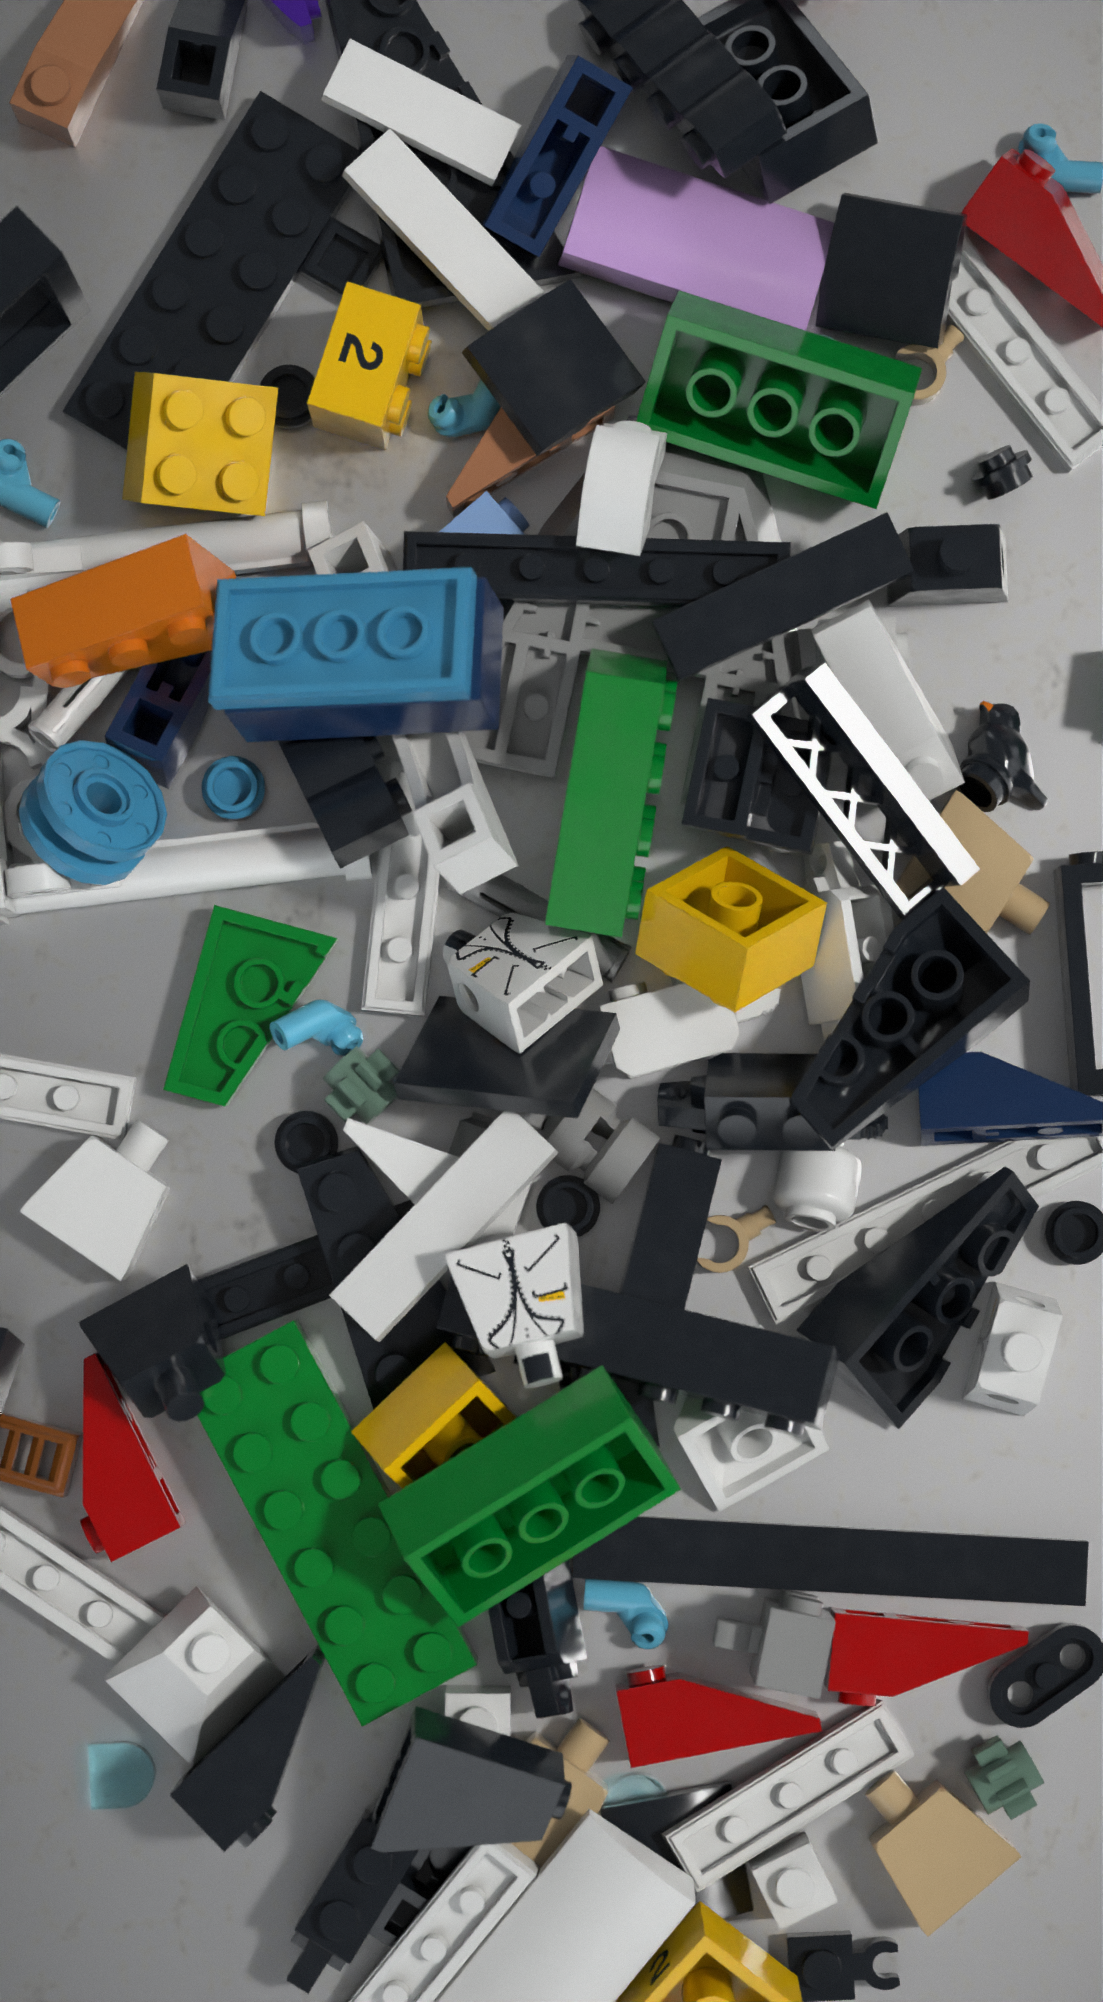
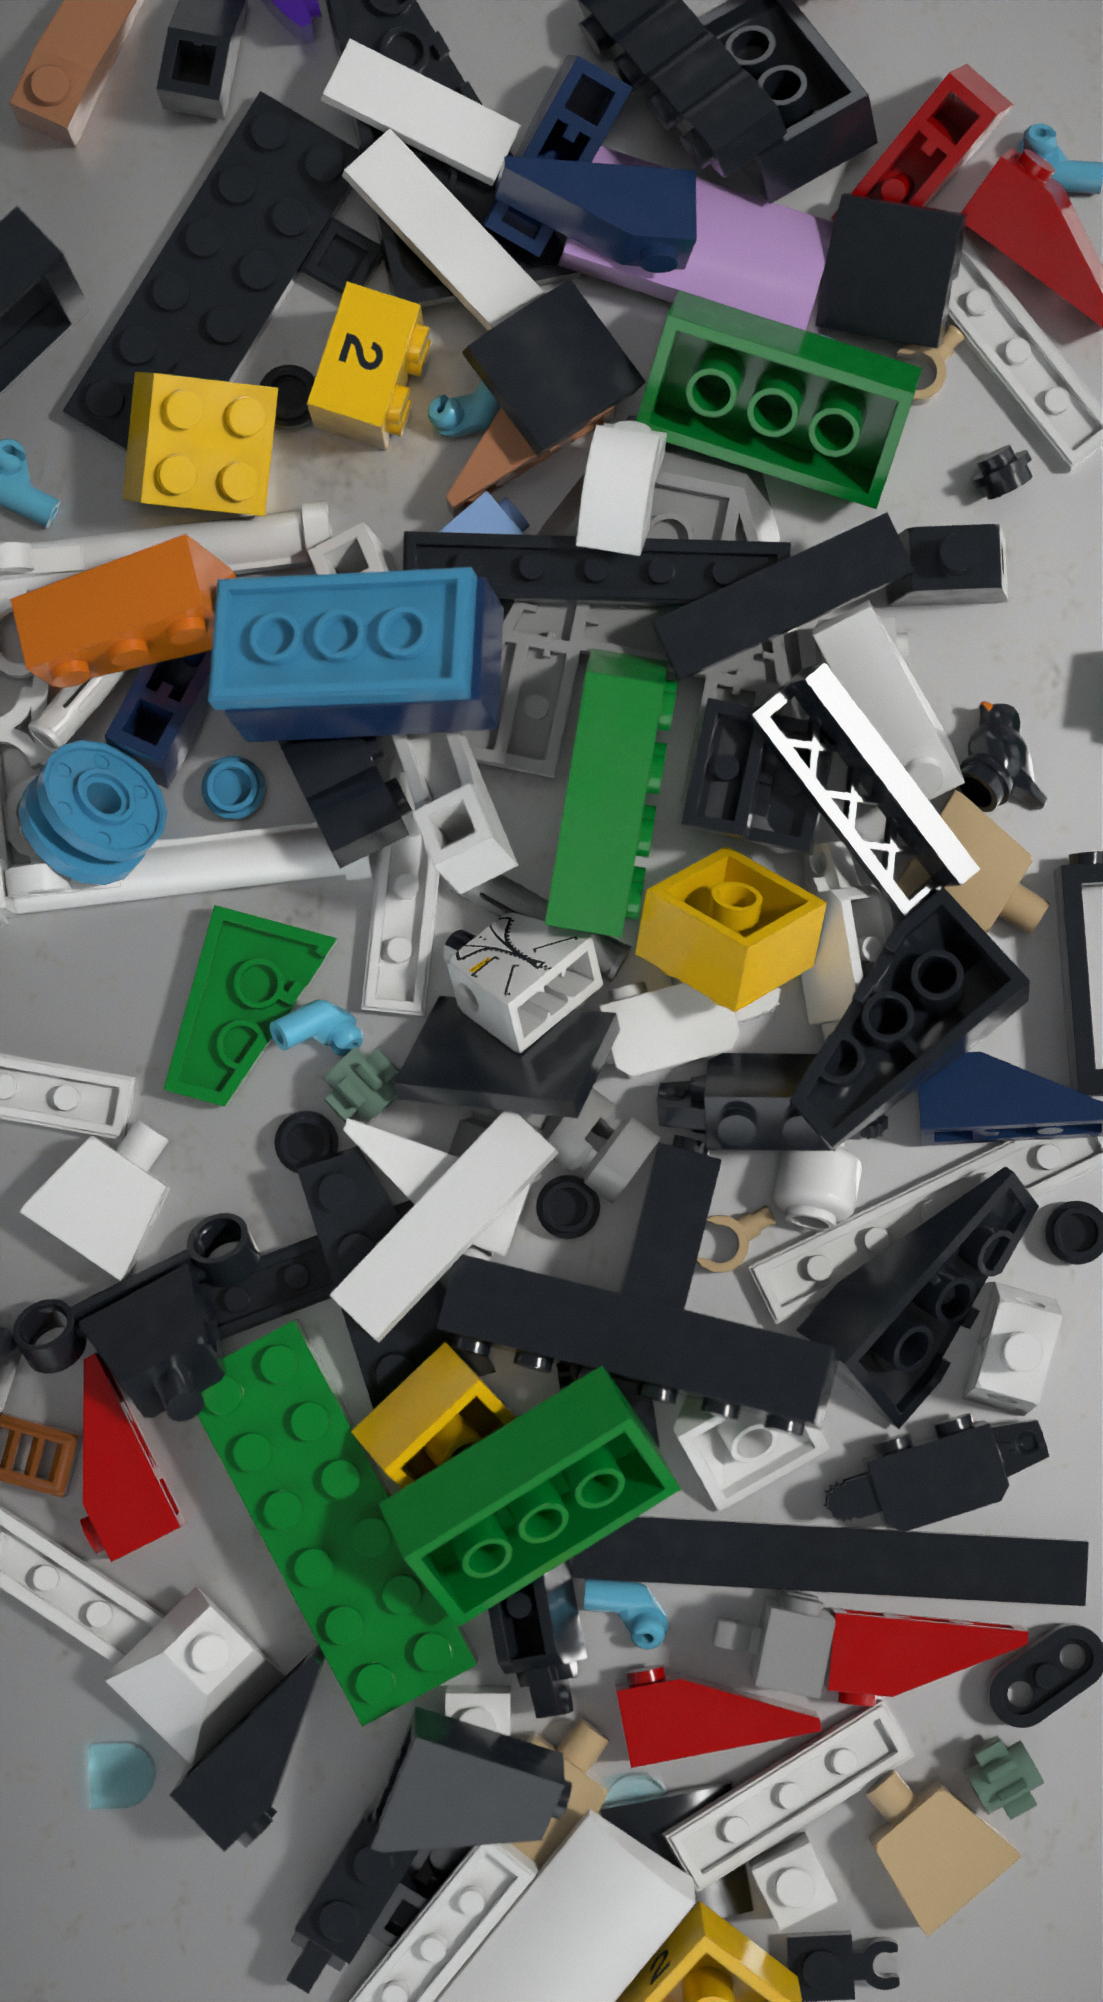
white torso [445,1223,584,1388] -> none
none -> black piece [13,1213,260,1374]
none -> dark blue slope [495,156,697,273]
none -> black hinge [823,1413,1049,1533]
none -> red slope [831,64,1014,222]

